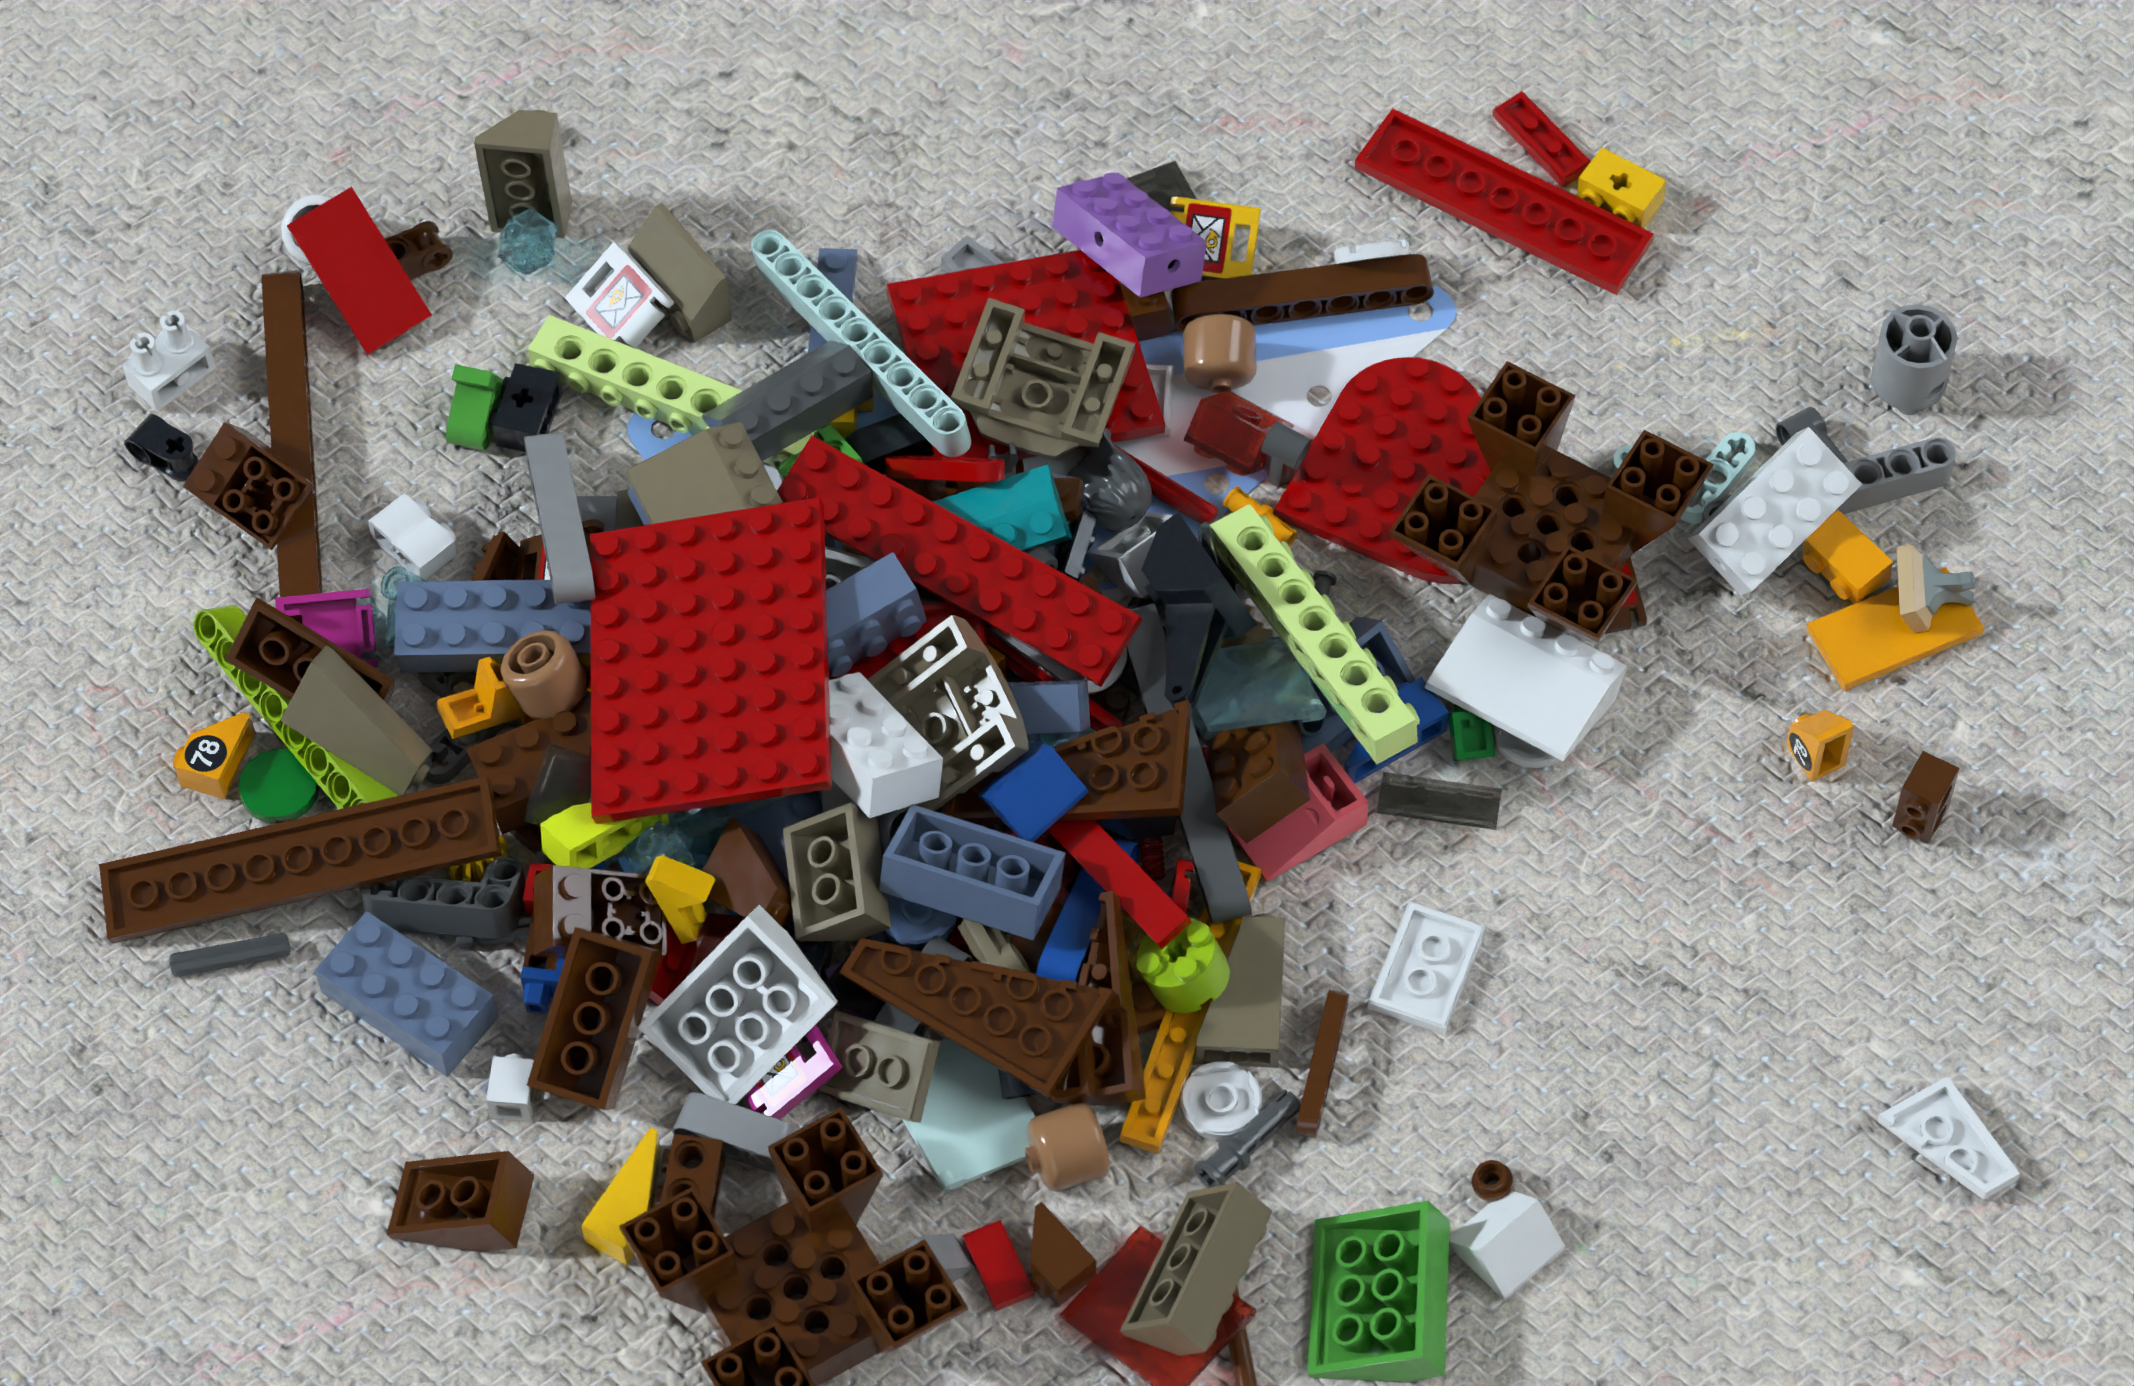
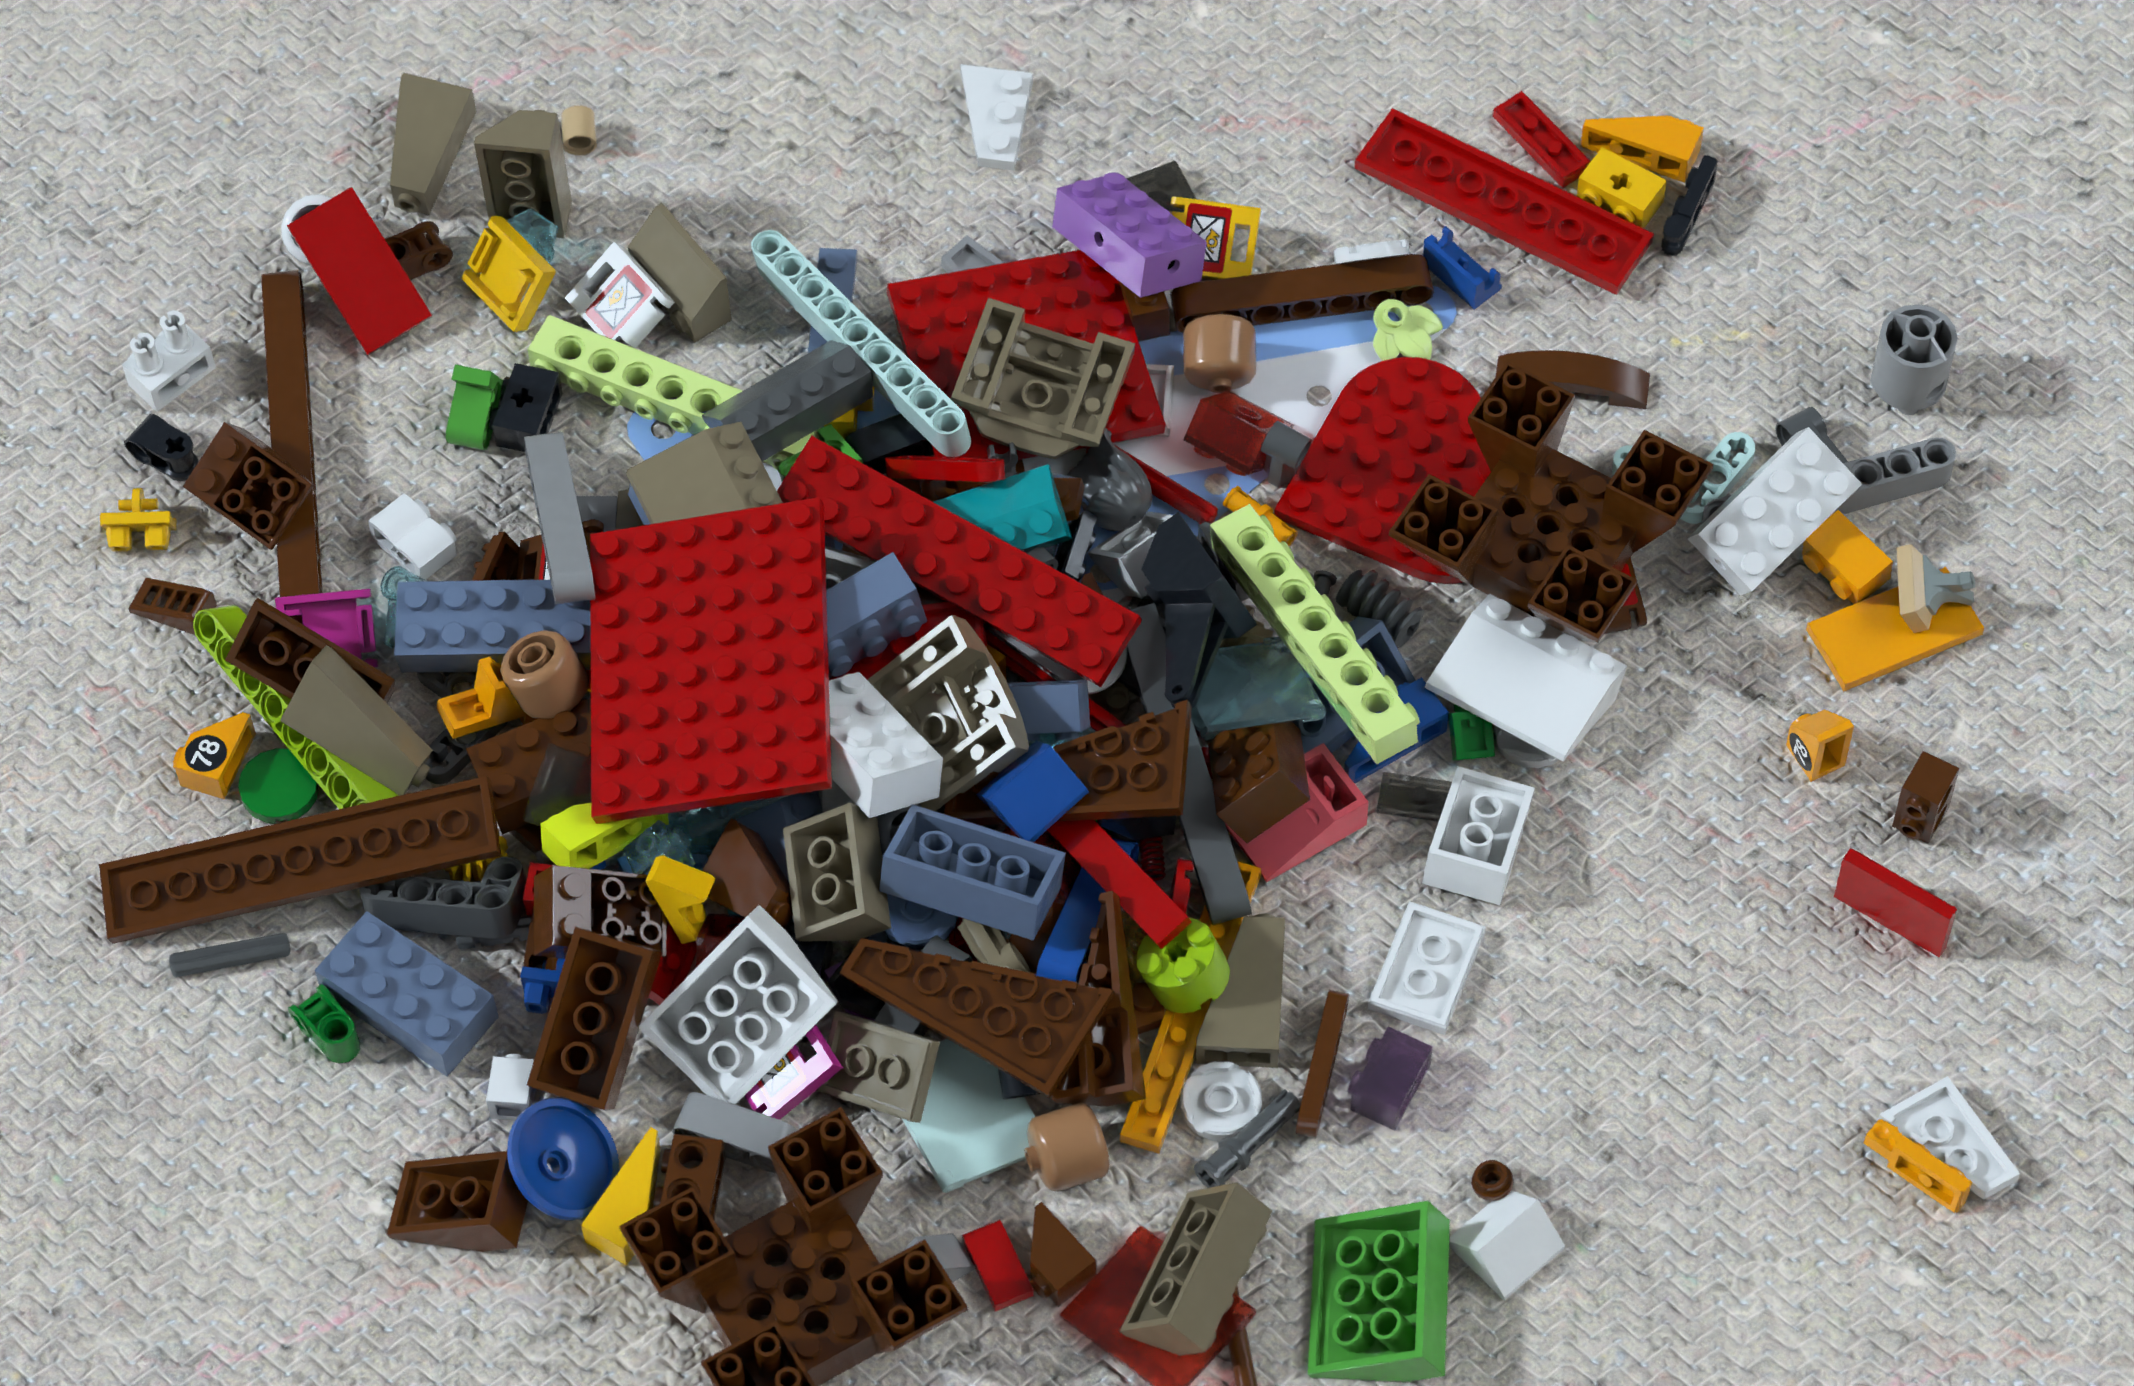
none -> yellow hips [100,488,177,551]
none -> reddish brown slope [128,578,217,635]
none -> green piece [288,984,360,1064]
none -> dark tan slope [390,72,476,215]
none -> yellow container [462,216,556,332]
none -> blue dish [507,1098,620,1220]
none -> tan beam [561,106,597,155]
none -> white wing [960,64,1033,171]
none -> dark grey piece [1336,569,1424,648]
none -> clear purple brick [1347,1026,1433,1131]
none -> yellowish green plate [1373,299,1443,361]
none -> white slope [1422,766,1535,905]
none -> blue hinge [1423,226,1502,310]
none -> reddish brown slope [1496,350,1650,409]
none -> light orange slope [1580,115,1704,183]
none -> black hinge [1661,154,1718,257]
none -> red tile [1834,848,1957,958]
none -> light orange hinge [1863,1119,1973,1213]

